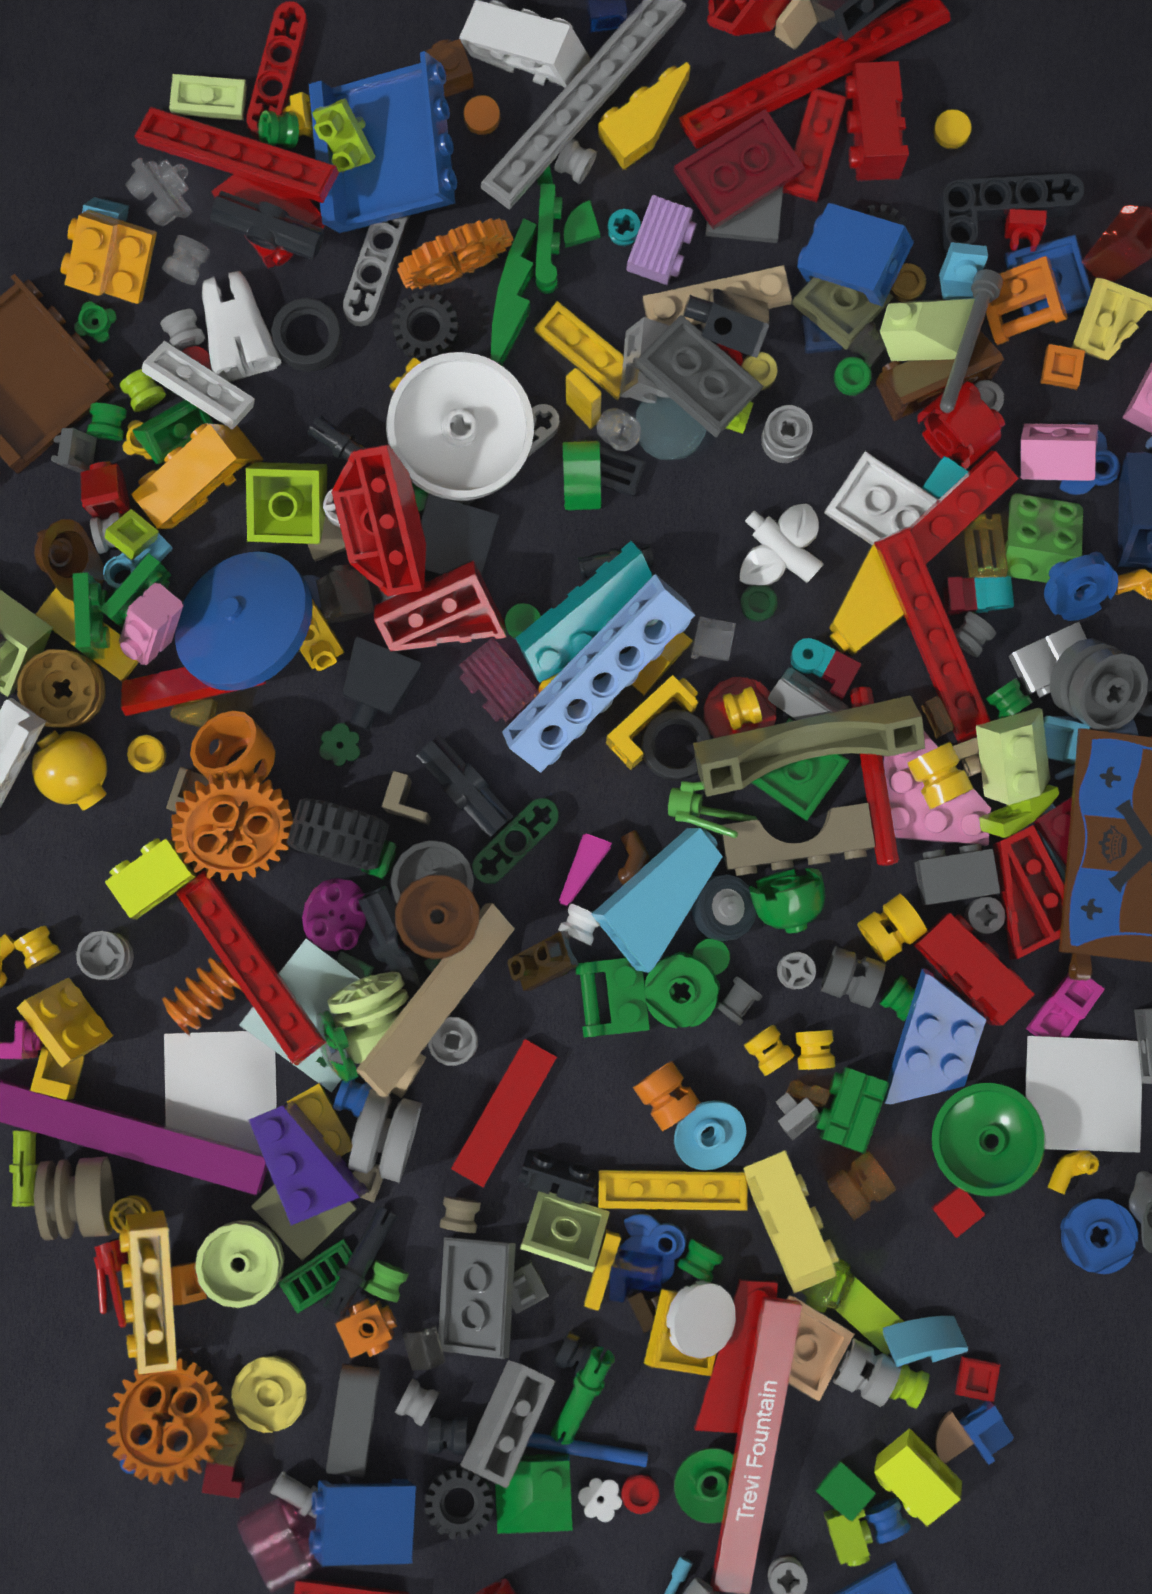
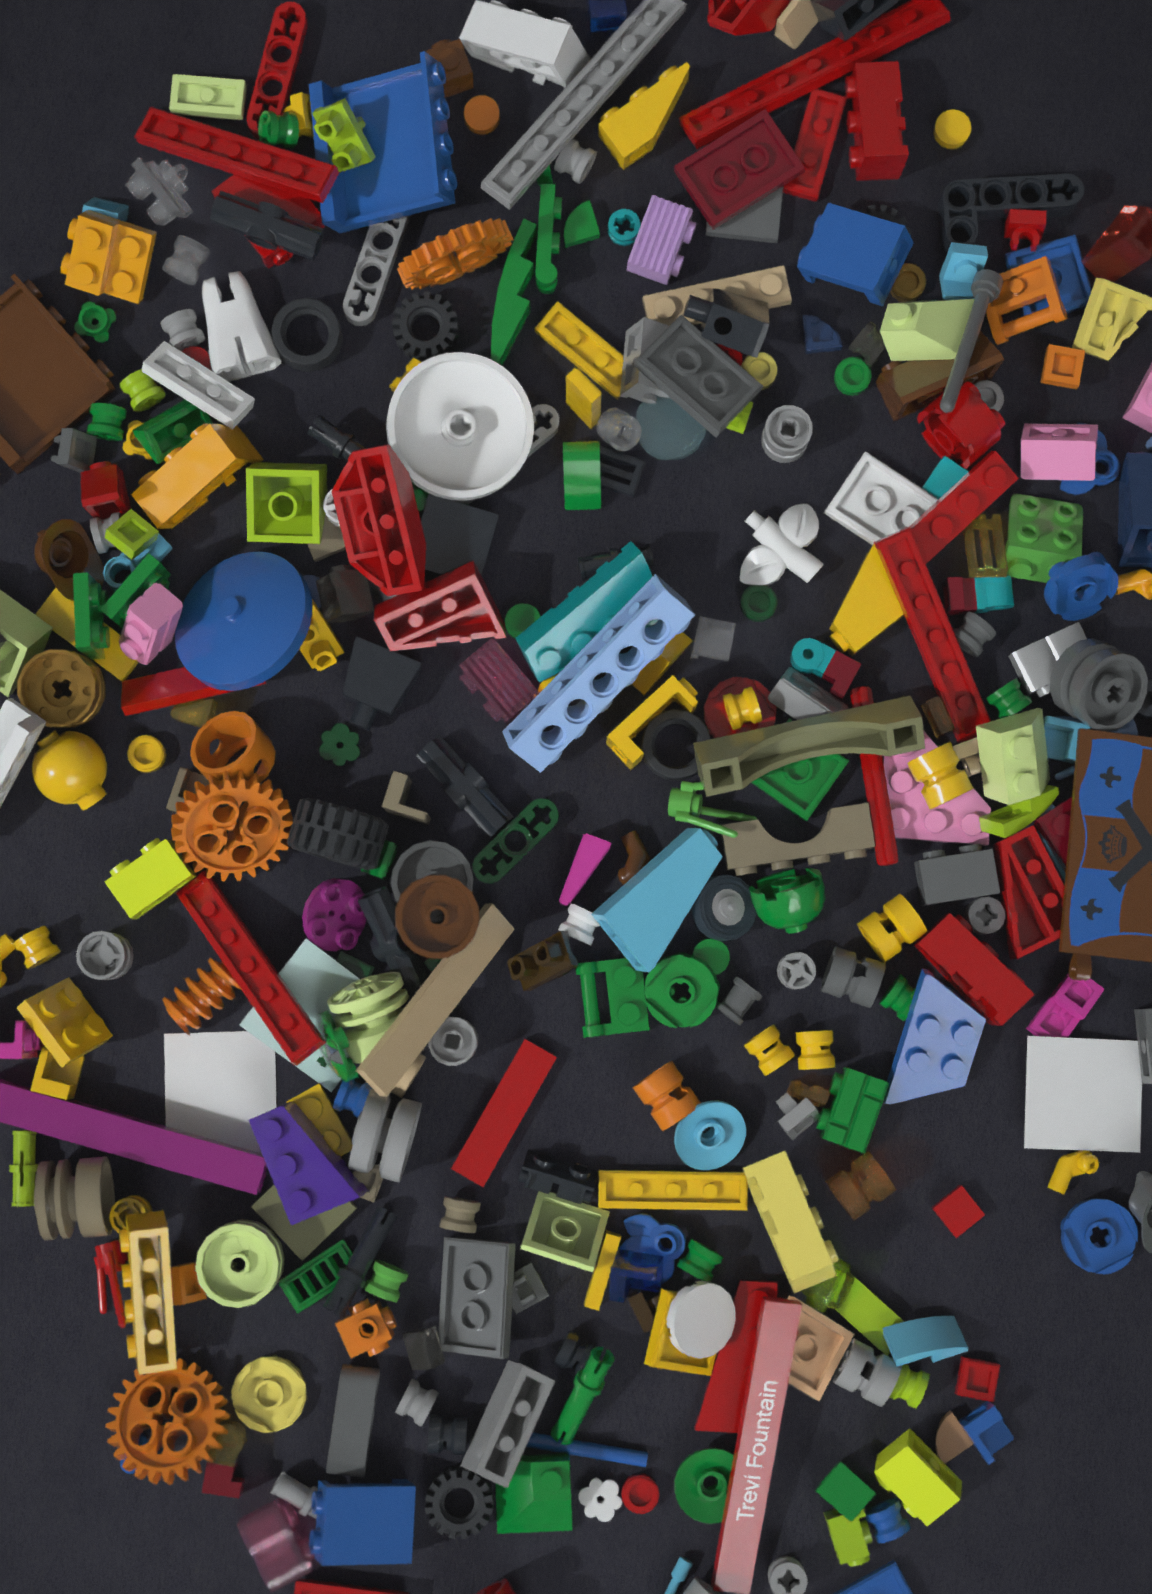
olive tile [791,277,893,350] -> none
green dish [932,1083,1046,1197] -> none

